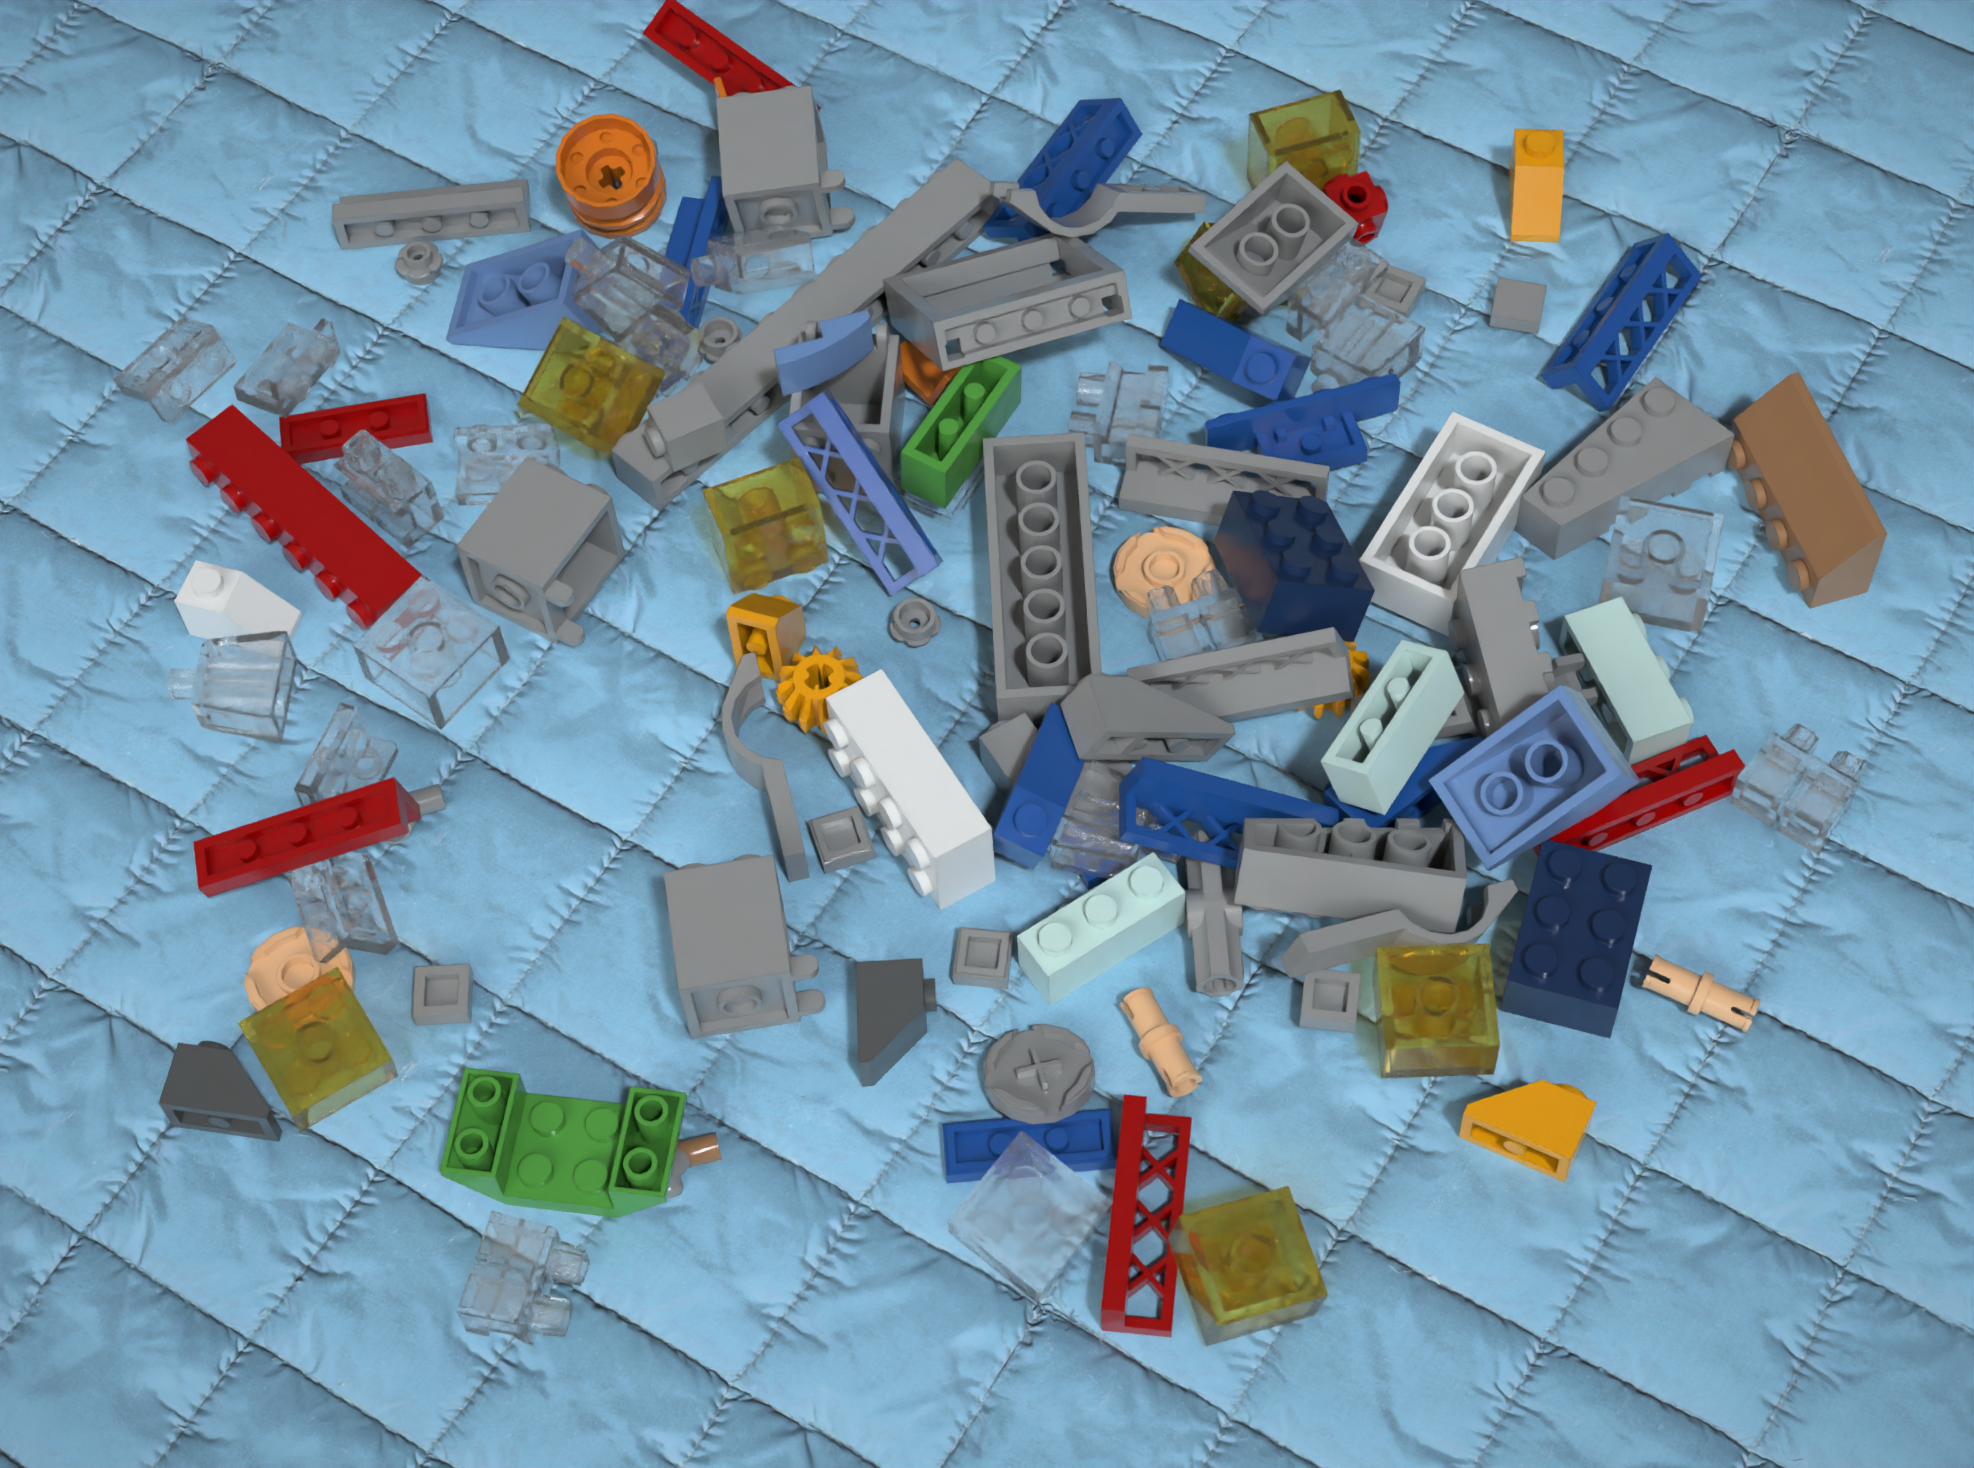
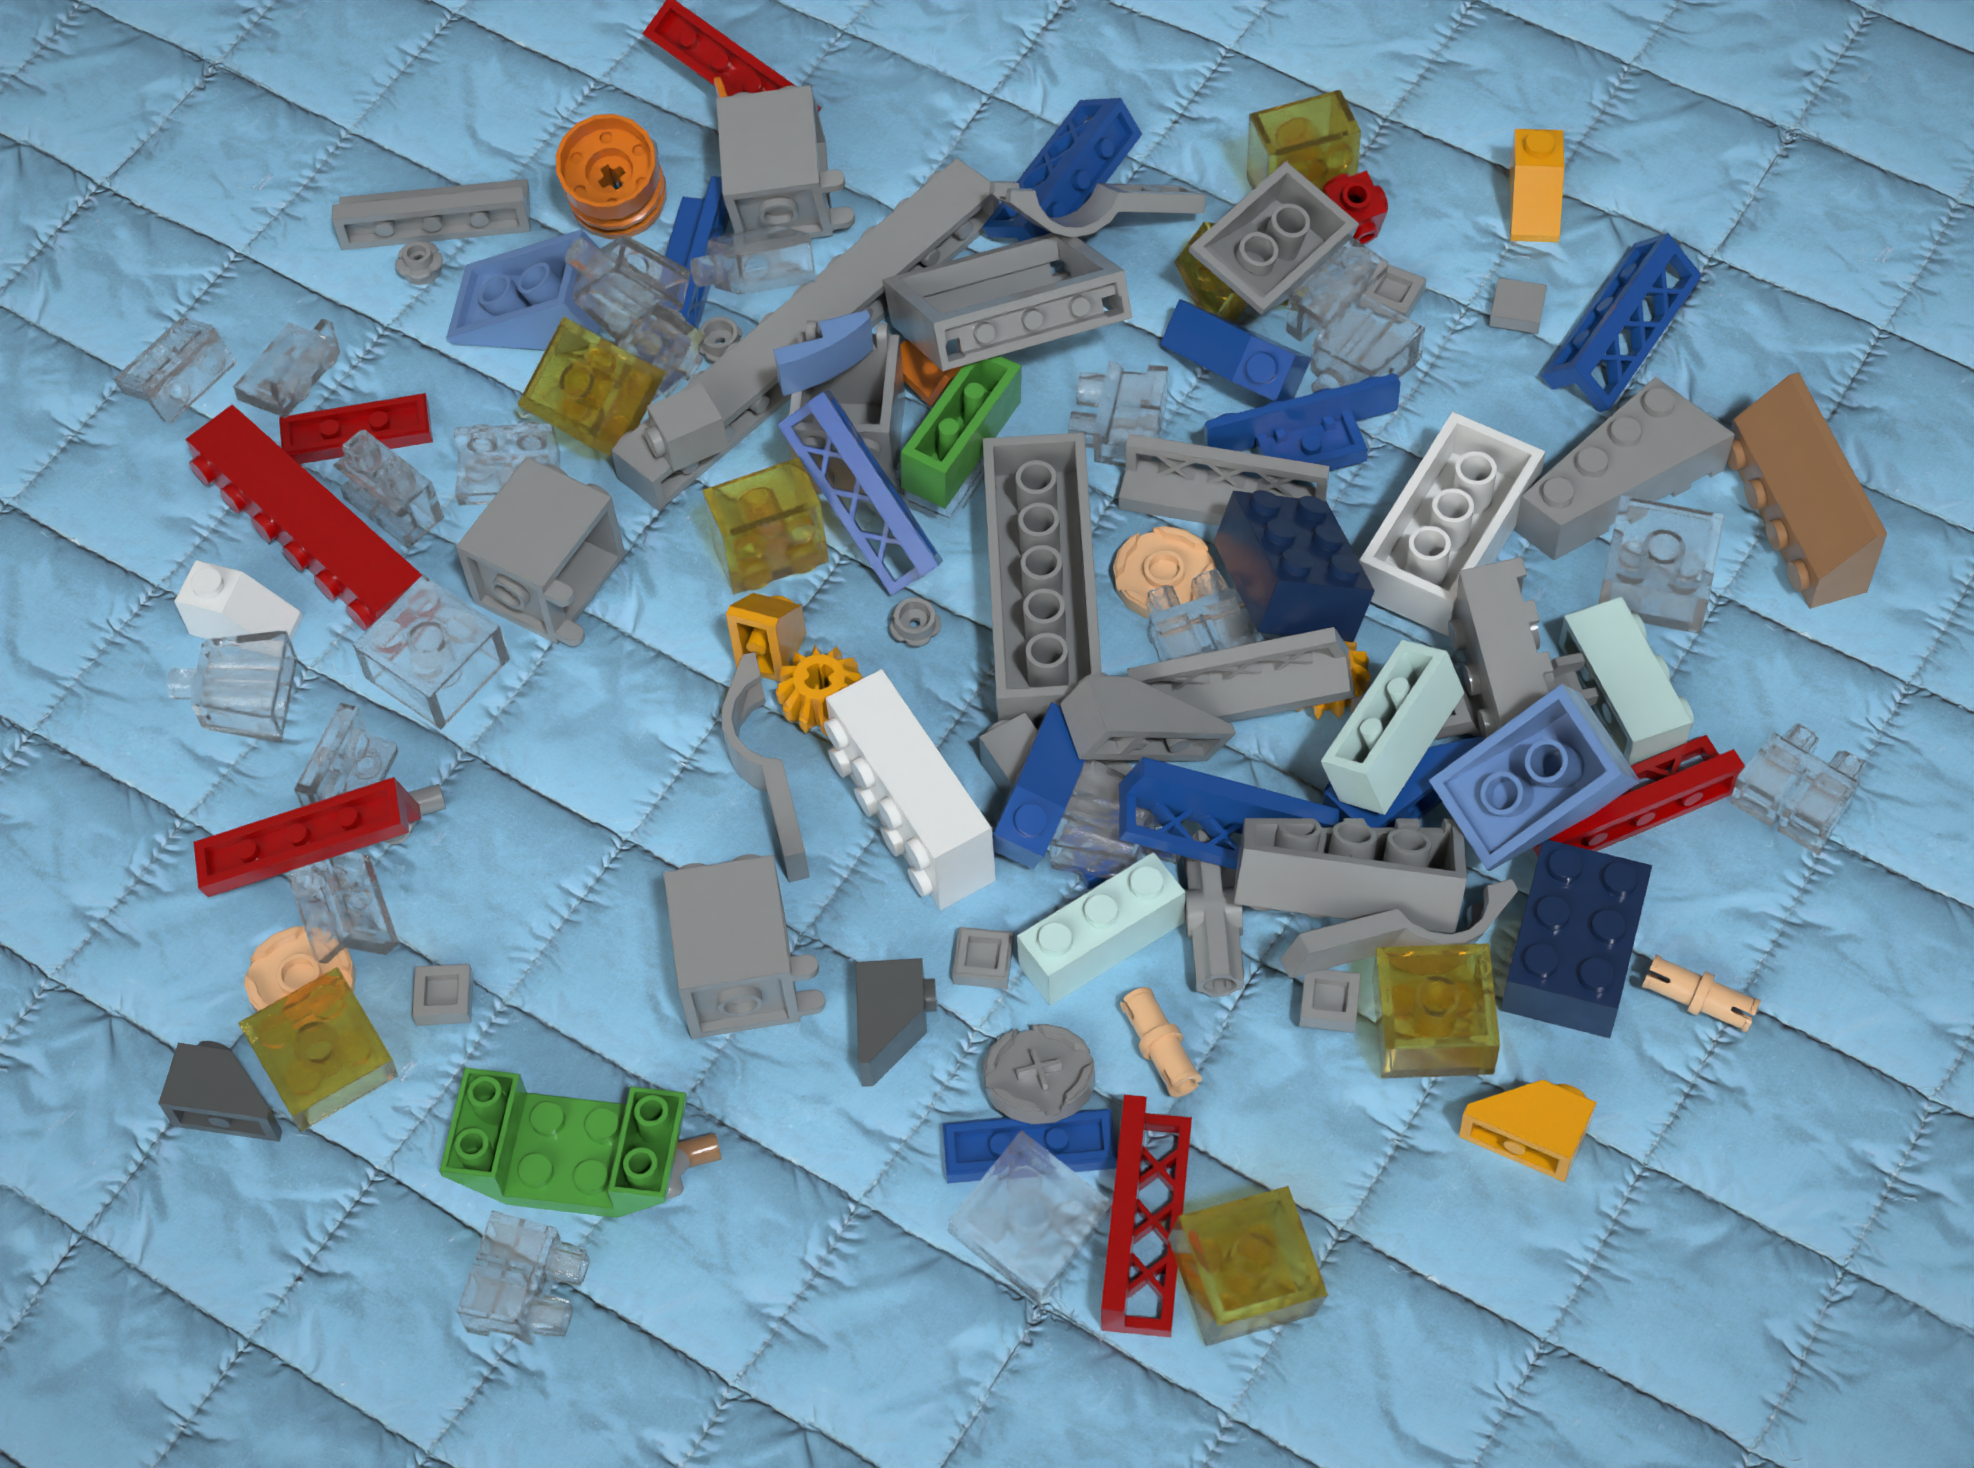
light grey tile [808,805,876,874] -> none

